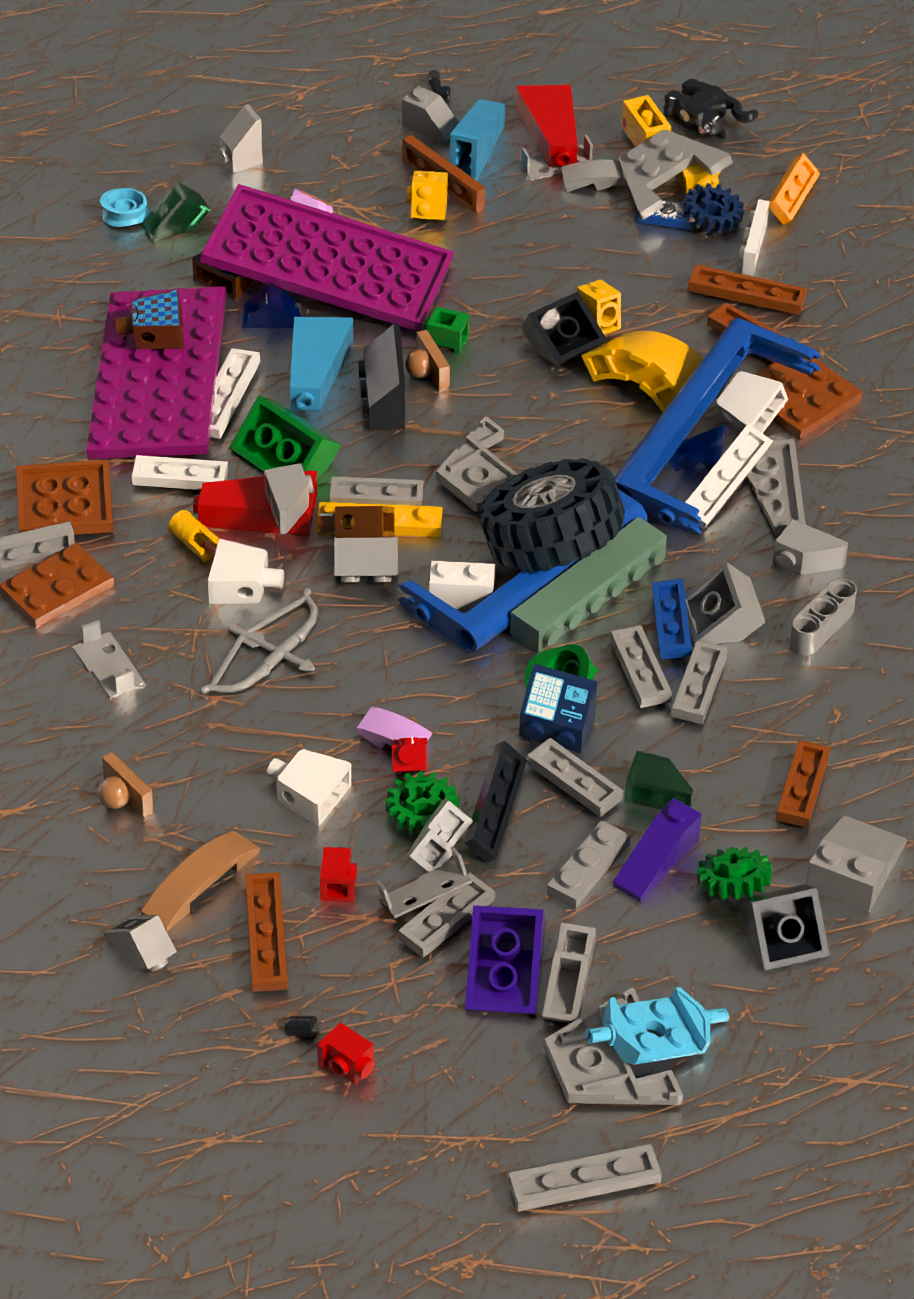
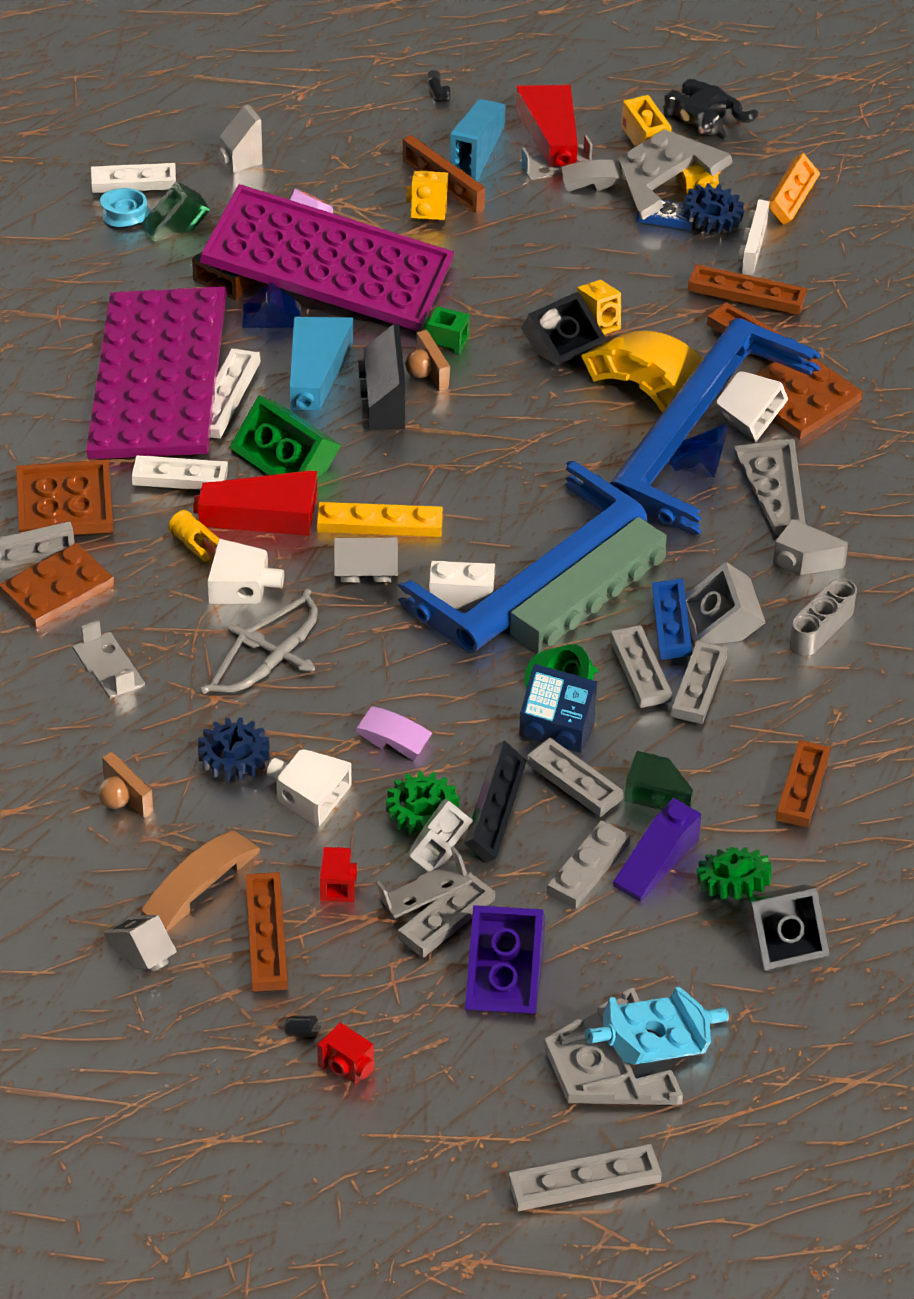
reddish brown torso [115,289,184,349] -> none
light grey slope [264,463,313,535] -> none
reddish brown torso [319,506,395,538] -> none
light grey plate [329,476,424,506] -> none
red brick [392,737,429,773] -> none
light grey slope [402,86,459,145] -> none
light grey wing [436,416,518,512] -> none
black wheel [479,458,625,572] -> none
light grey slope [542,922,596,1023] -> none
white plate [685,424,773,530] -> none
light grey slope [806,815,907,913] -> none
none -> white plate [91,163,176,193]
none -> dark blue gear [198,717,270,781]

